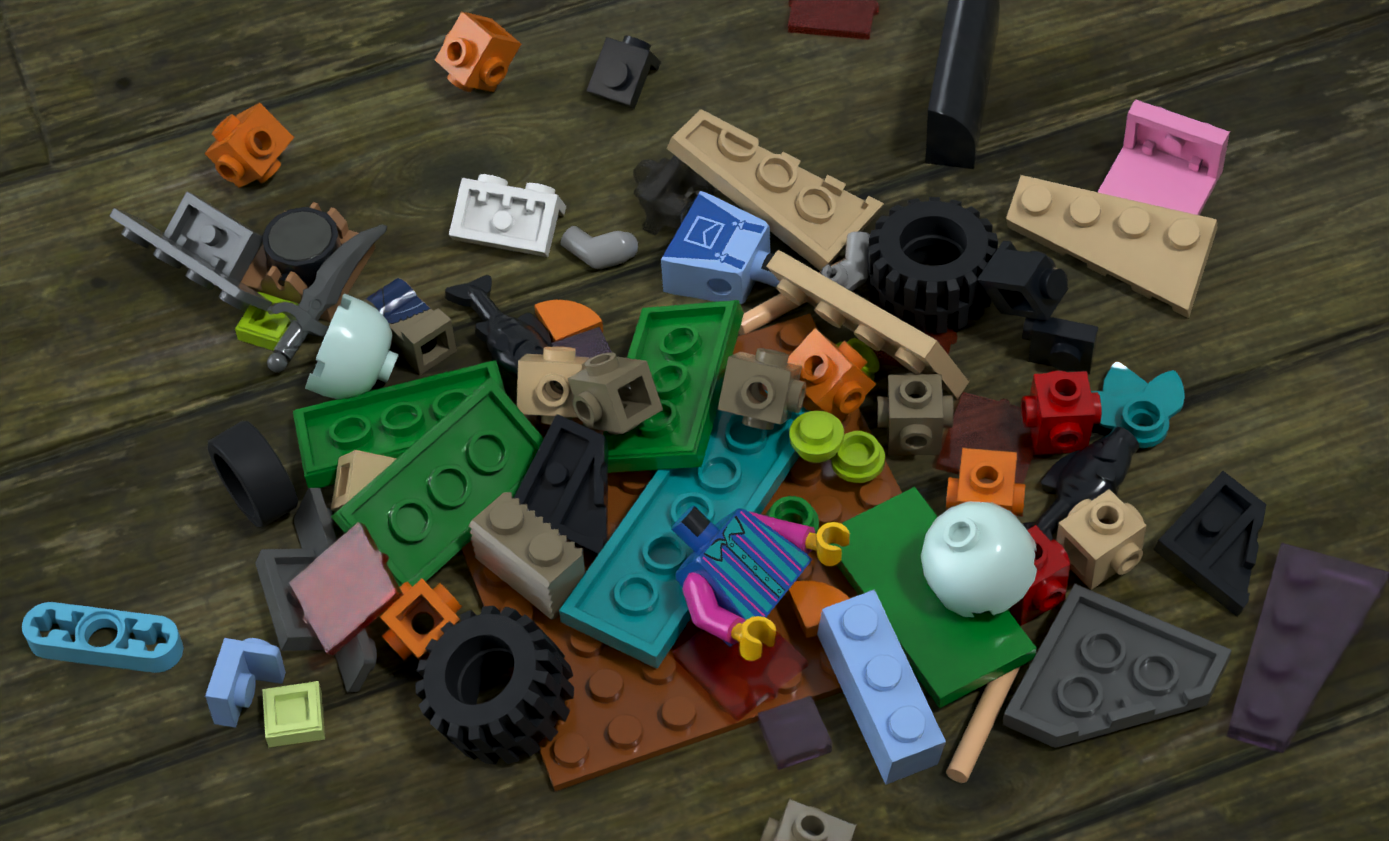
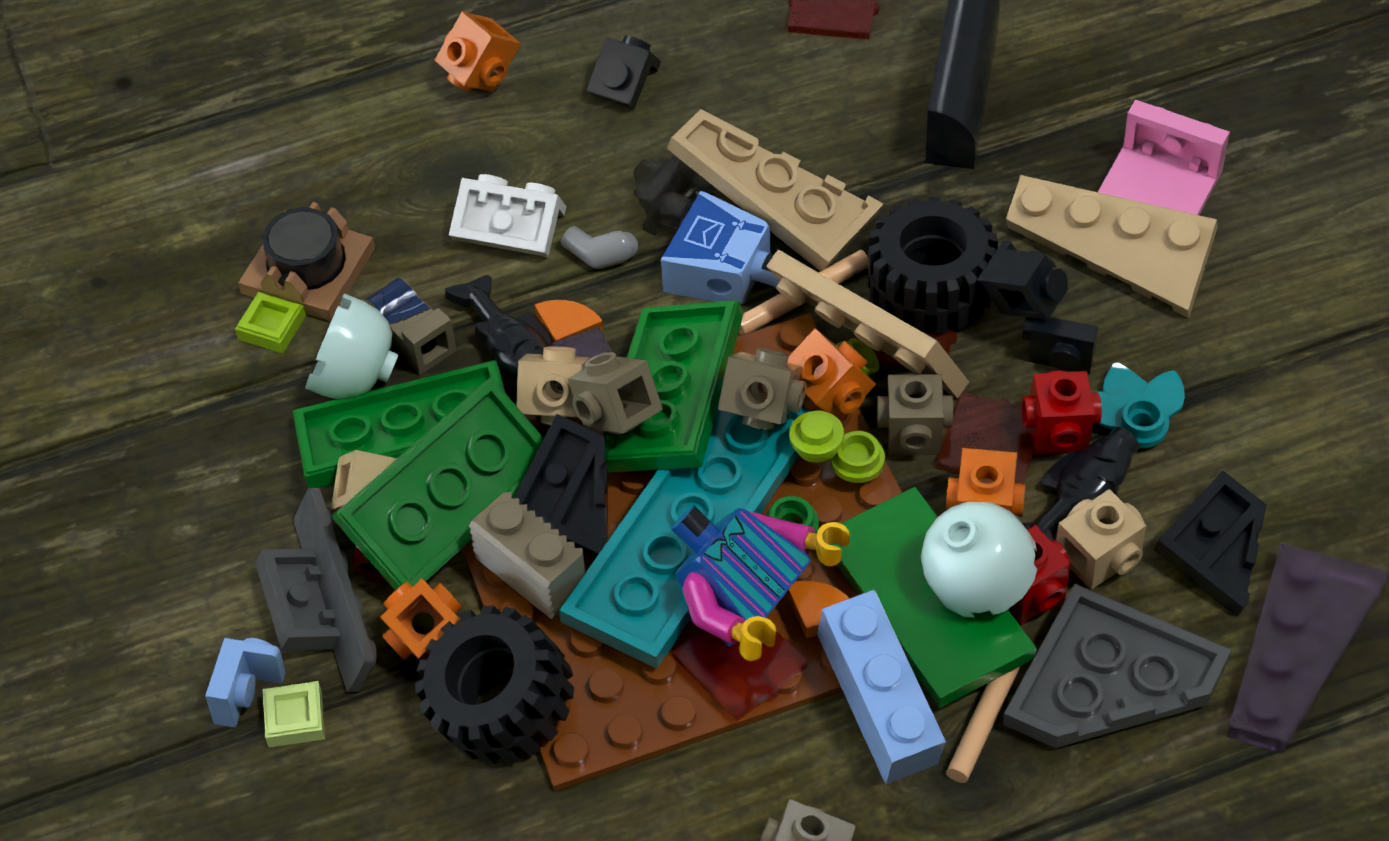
medium azure beam [22,602,184,673] -> none
dark grey bracket [109,191,272,312] -> none
orange brick [204,103,294,188] -> none
black tyre [208,421,298,528] -> none
dark grey piece [267,224,387,373] -> none
clear red piece [289,522,404,655] -> none
clear purple tile [758,696,832,770] -> none
light grey arm [820,232,870,291] -> none

